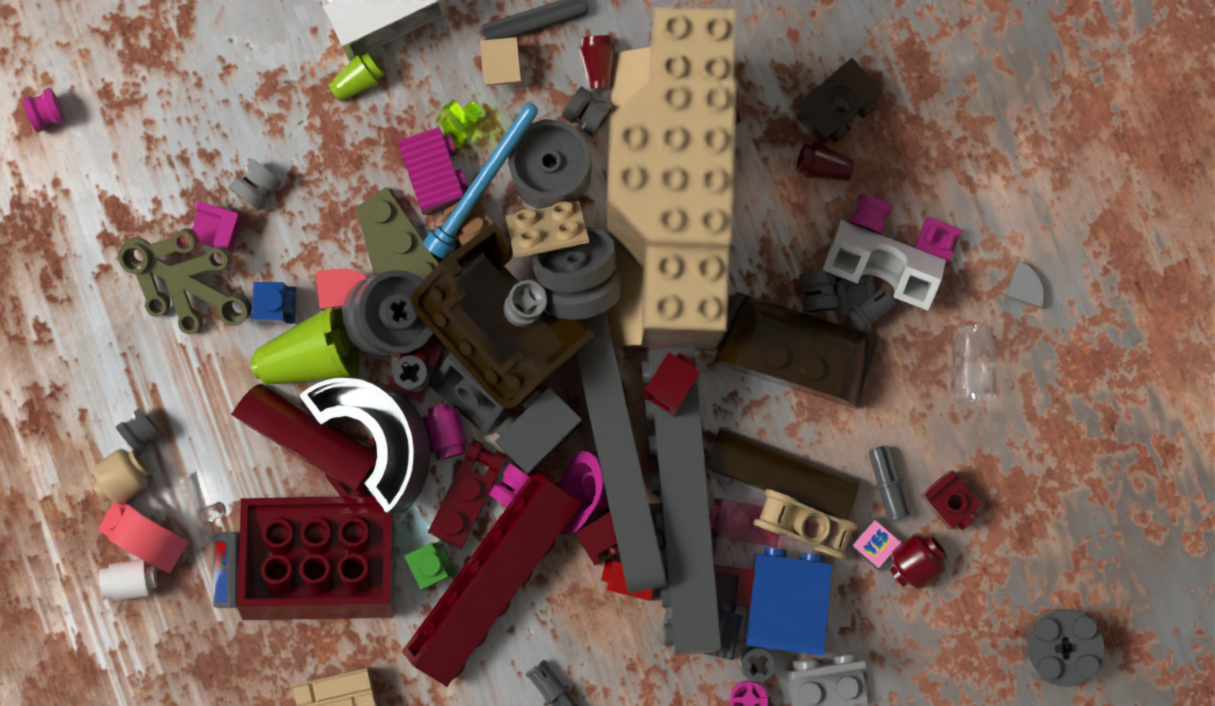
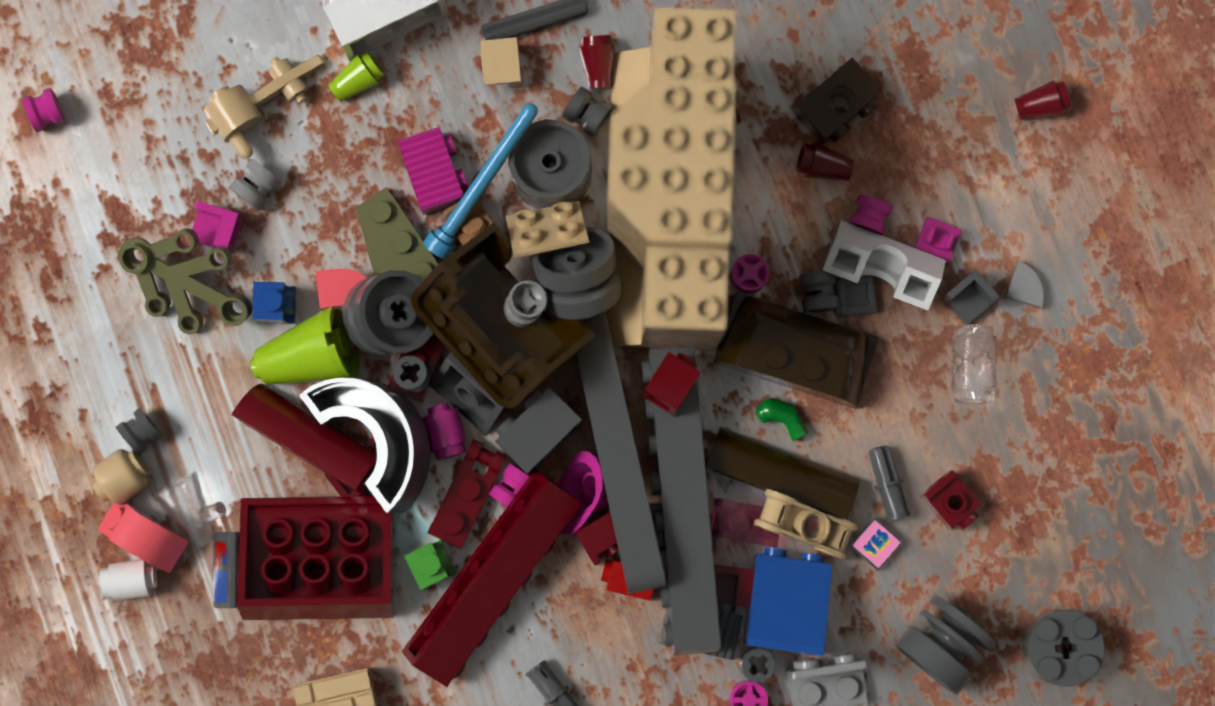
clear neon green tile [435,99,483,149] -> none
dark grey pin [847,287,897,332] -> none
dark red head [890,533,948,589] -> none
none -> tan piece [203,54,325,159]
none -> dark pink wheel [731,254,769,294]
none -> green arm [756,398,809,442]
none -> dark grey wheel [894,595,998,695]
none -> dark grey panel [942,269,1000,326]
none -> dark red cone [1014,80,1072,120]

